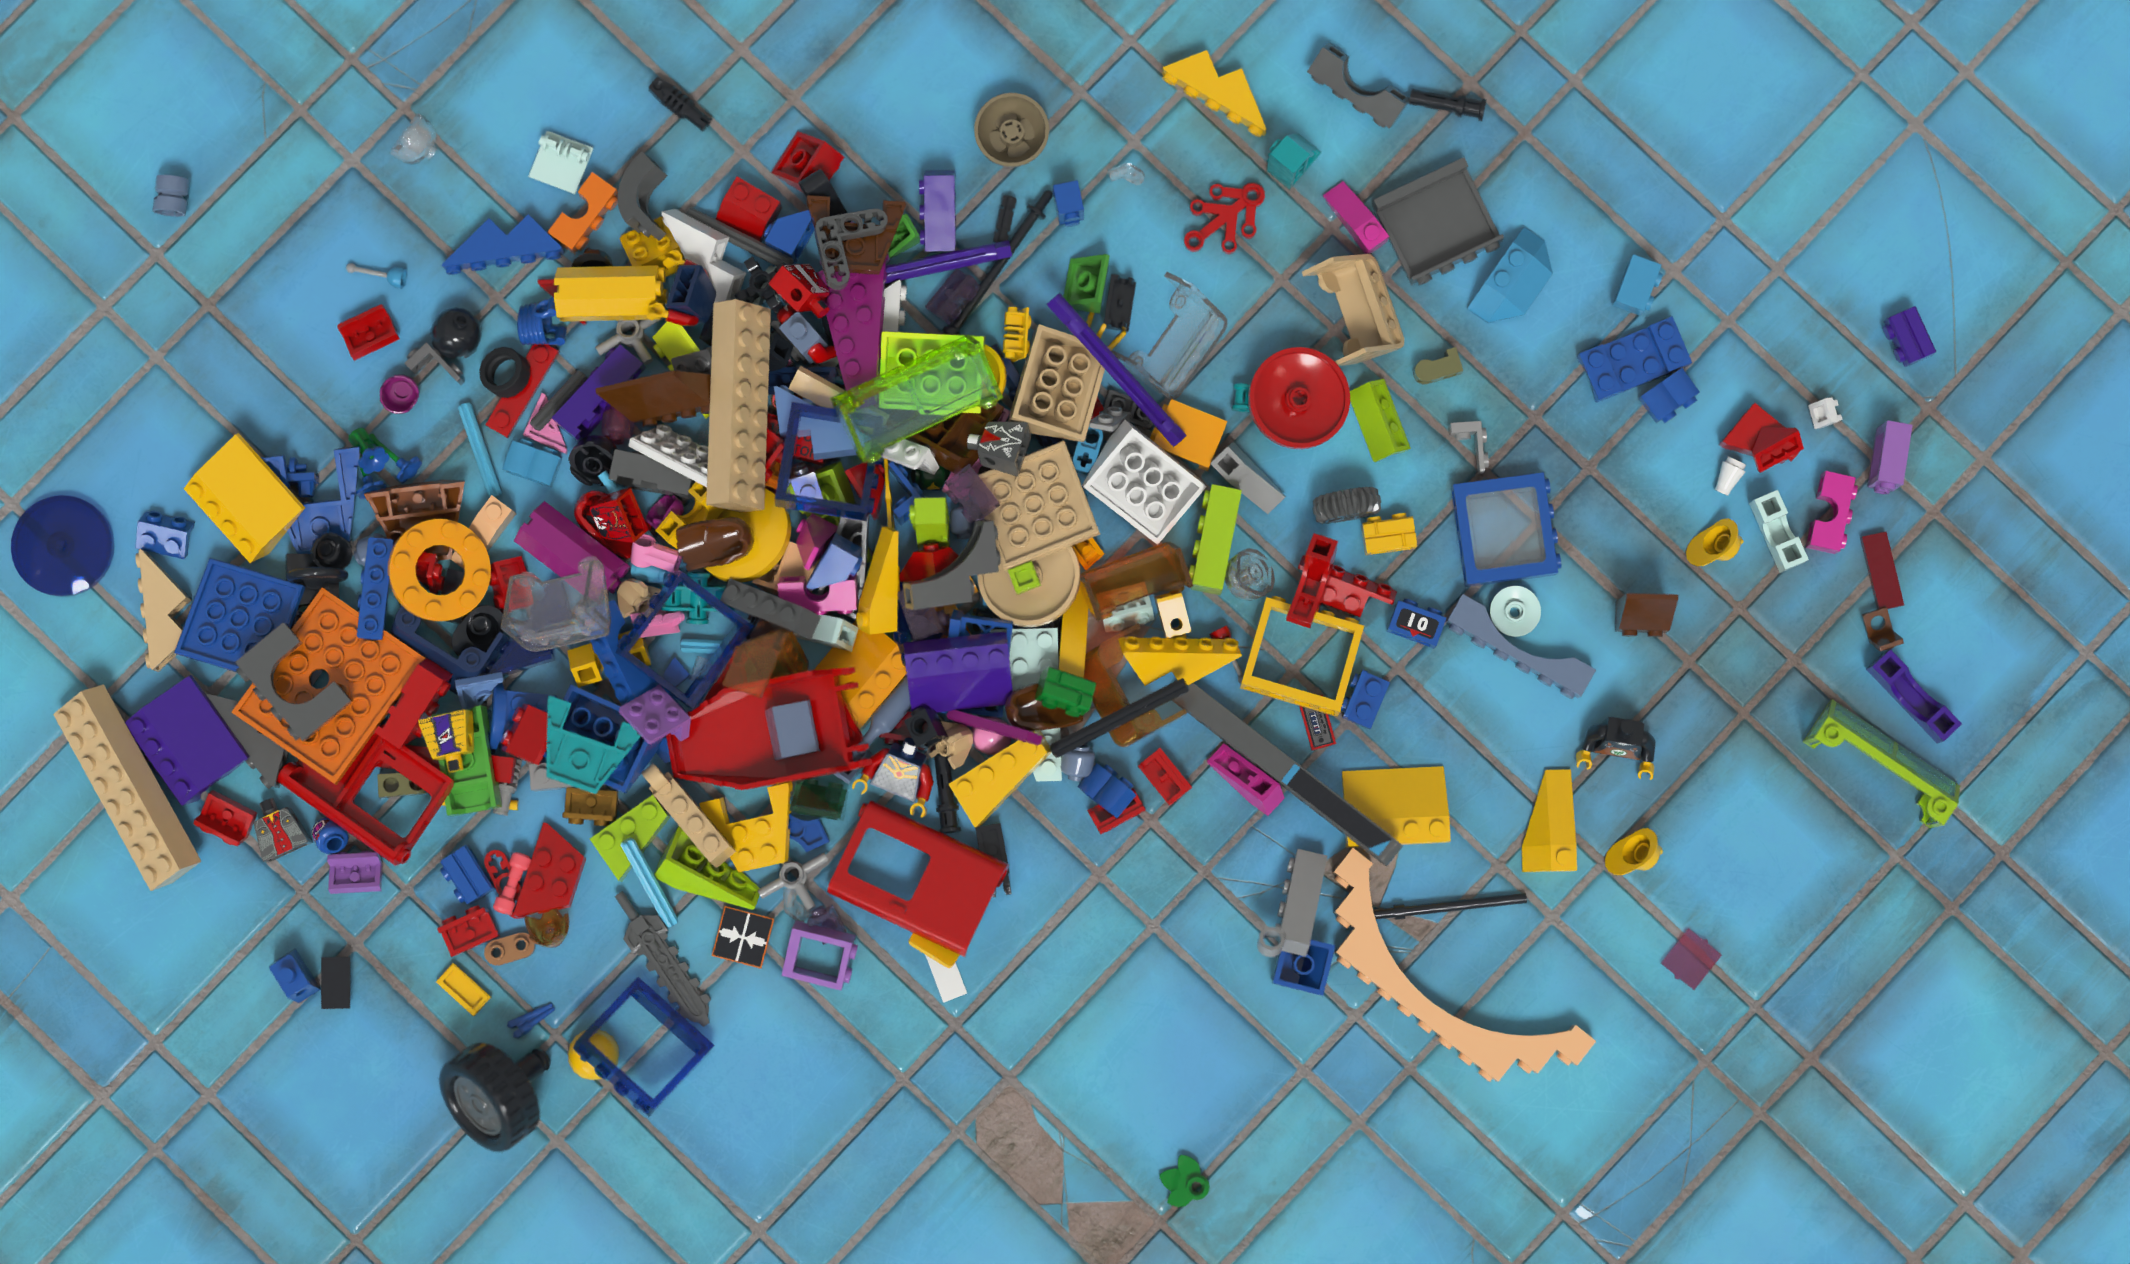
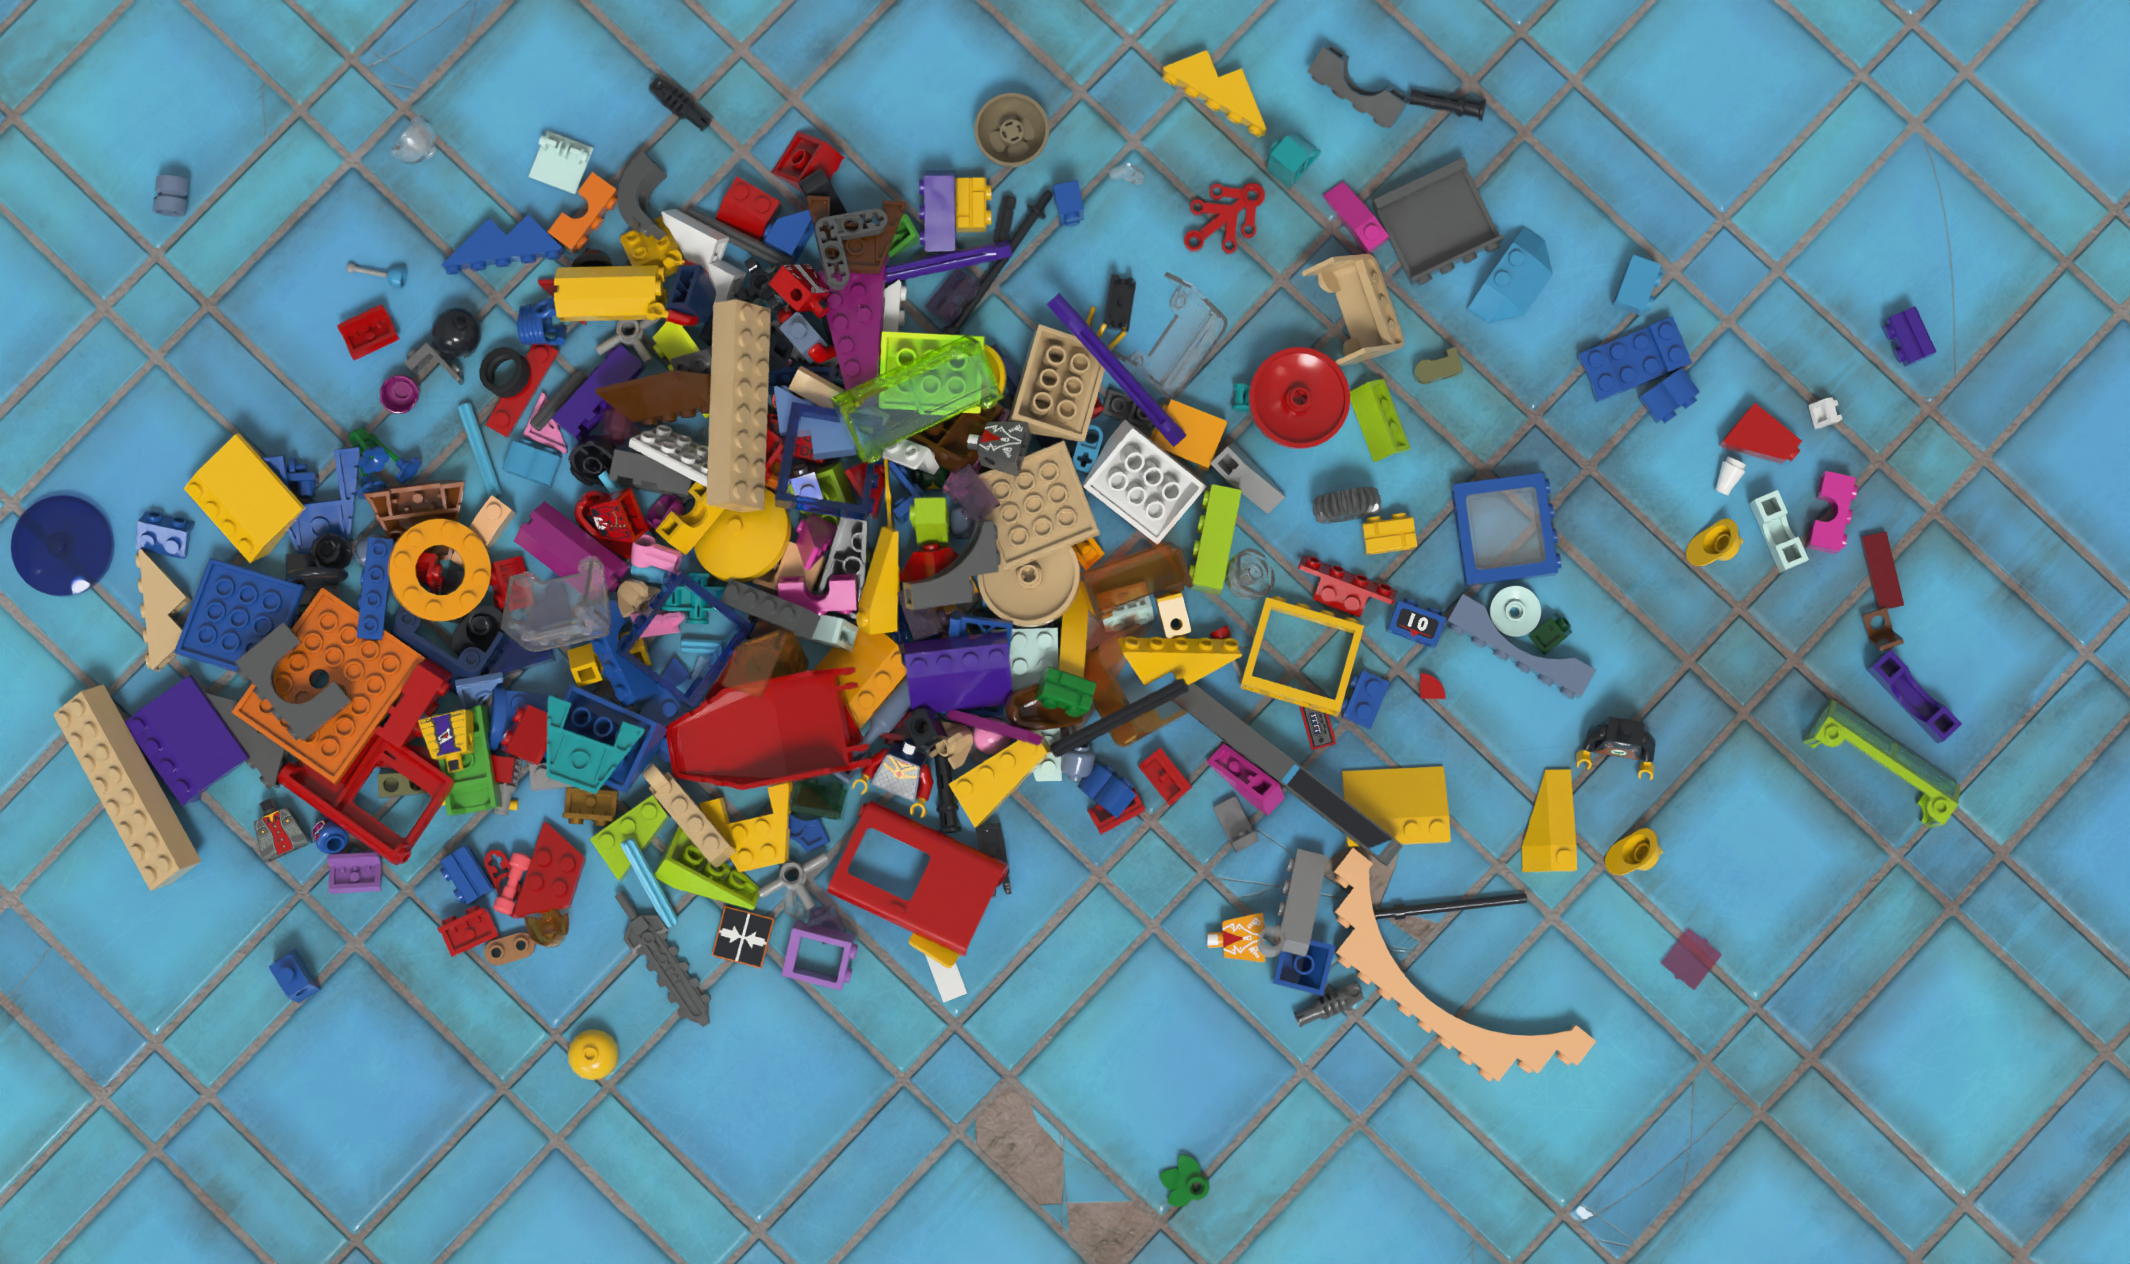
red bracket [193,790,258,846] -> none
black hinge [321,957,350,1009] -> none
yellow tile [436,963,492,1016] -> none
black wheel [439,1043,551,1152] -> none
blue piece [507,1003,555,1039] -> none
clear blue window [573,977,714,1117] -> none
medium lavender bracket [619,685,691,744] -> none
reddish brown hair [676,517,754,571] -> none
sand blue slope [765,700,820,761] -> none
slope [806,533,863,590] -> none
yellow hinge [1003,307,1031,363] -> none
lime tile [1008,561,1041,595] -> none
bright green slope [1063,254,1110,314] -> none
light grey bracket [1089,407,1131,441] -> none
red arch [1286,533,1338,628] -> none
light grey bracket [1448,421,1489,475] -> none
reddish brown slope [1615,593,1678,637] -> none
red slope [1752,427,1804,473] -> none
medium lavender window [1867,420,1913,494] -> none
none -> yellow brick [956,178,992,233]
none -> light orange torso [1207,913,1266,962]
none -> flat silver bracket [1213,797,1260,853]
none -> dark grey hinge [1293,983,1364,1028]
none -> red tile [1420,673,1446,700]
none -> dark green bracket [1529,613,1572,655]

